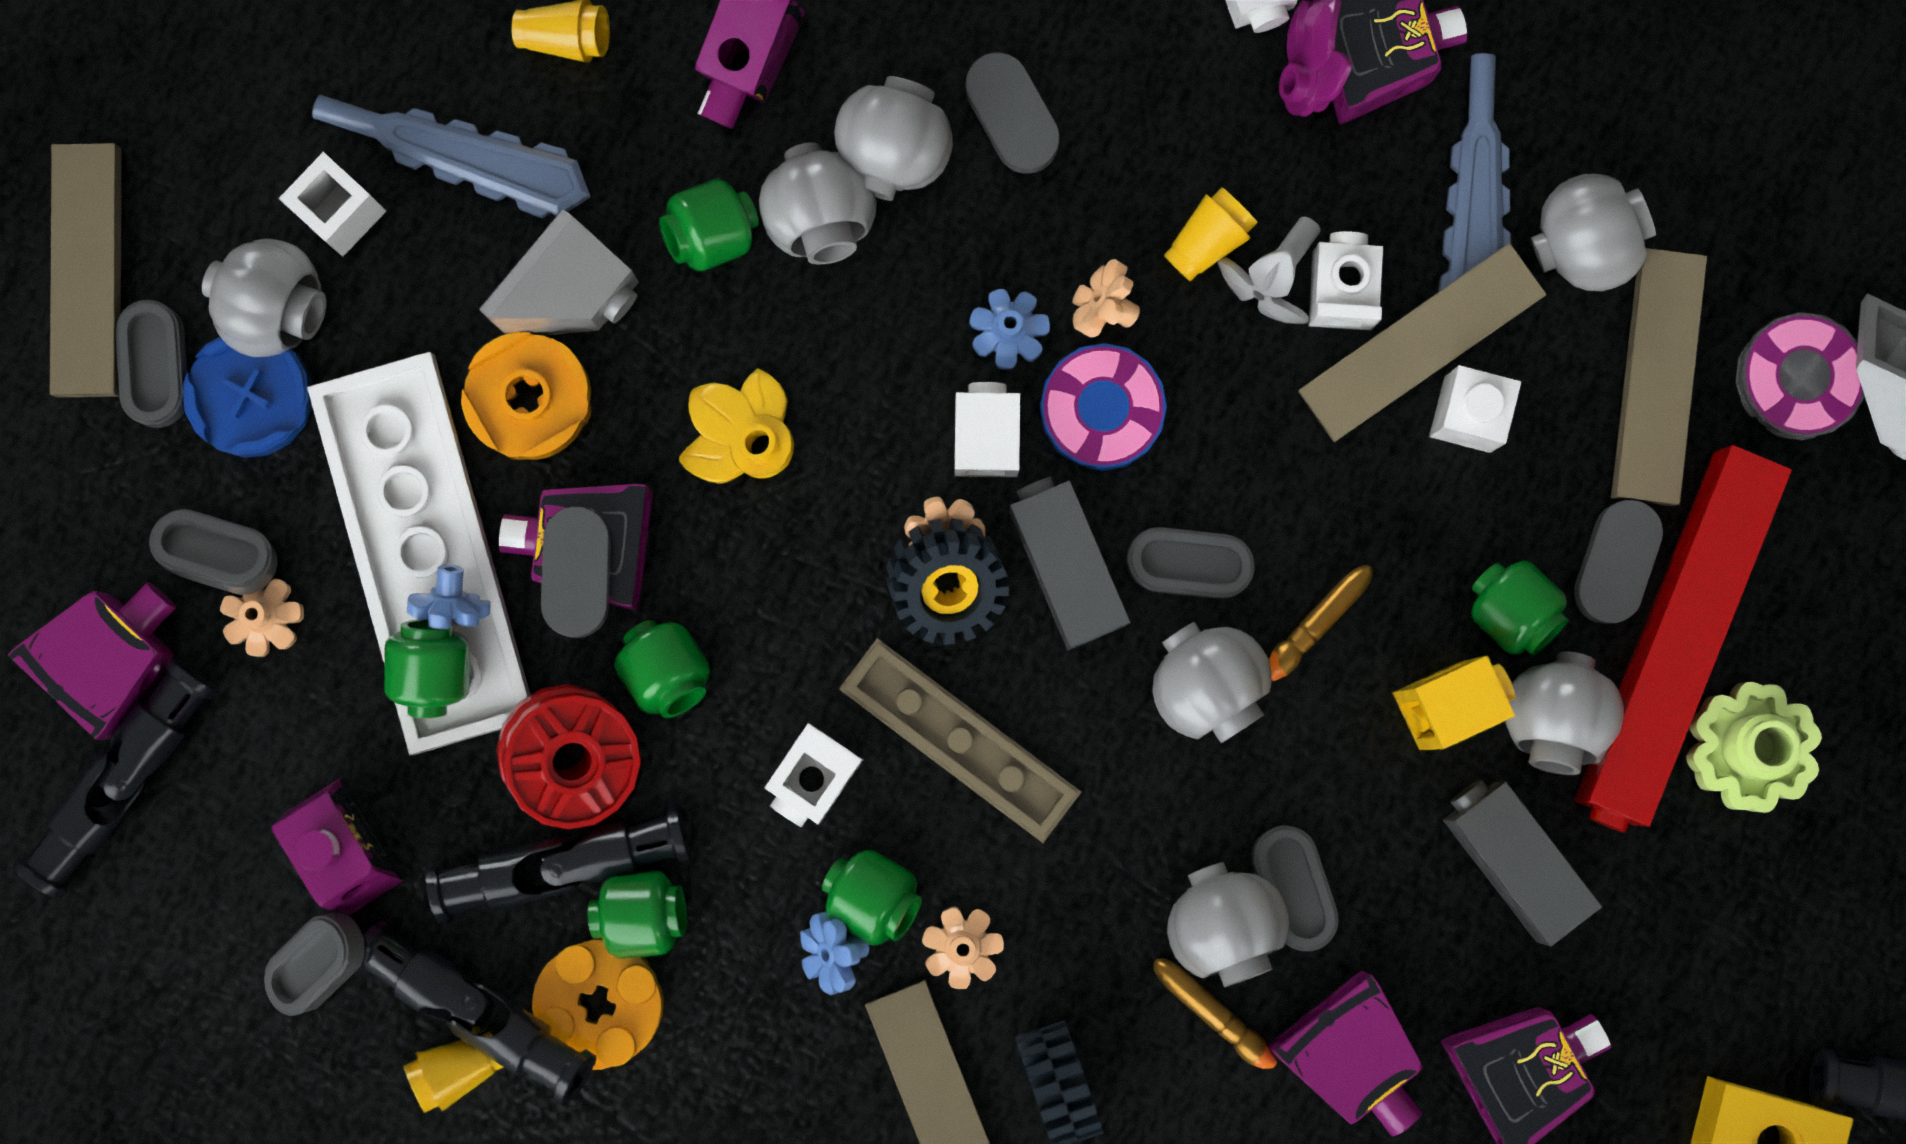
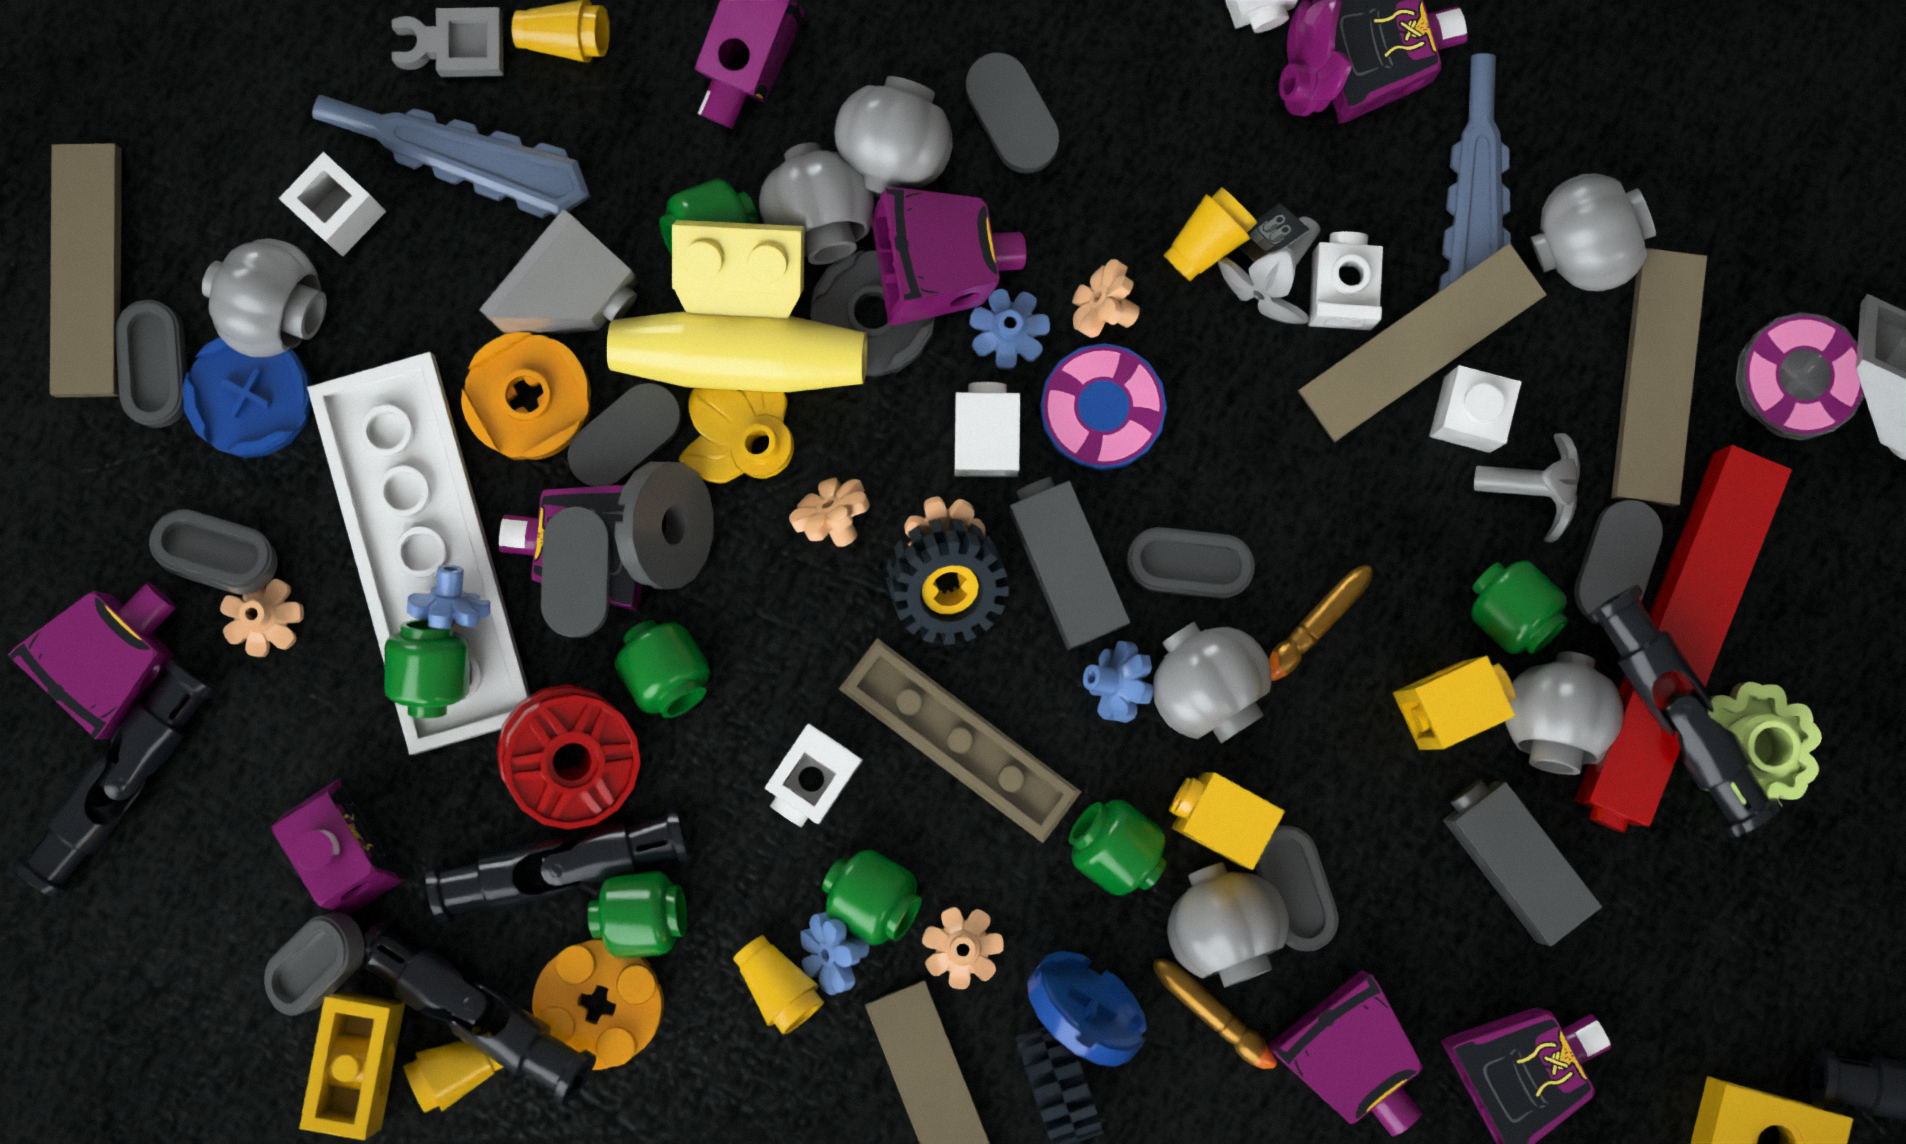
none -> yellow brick [299,990,405,1140]
none -> light grey plate [392,7,503,77]
none -> dark grey tile [568,383,682,487]
none -> light yellow plate [607,220,868,393]
none -> dark grey tile [615,462,714,589]
none -> yellow cone [733,935,824,1035]
none -> light nougat plant [789,477,870,547]
none -> dark grey tile [810,250,935,377]
none -> magenta torso [872,187,1026,325]
none -> blue tile [1027,951,1147,1067]
none -> green head [1068,800,1166,896]
none -> medium blue plant [1083,641,1154,723]
none -> yellow brick [1169,772,1285,870]
none -> black sticker [1239,203,1310,262]
none -> light grey plant [1474,433,1580,542]
none -> black piece [1587,584,1783,837]

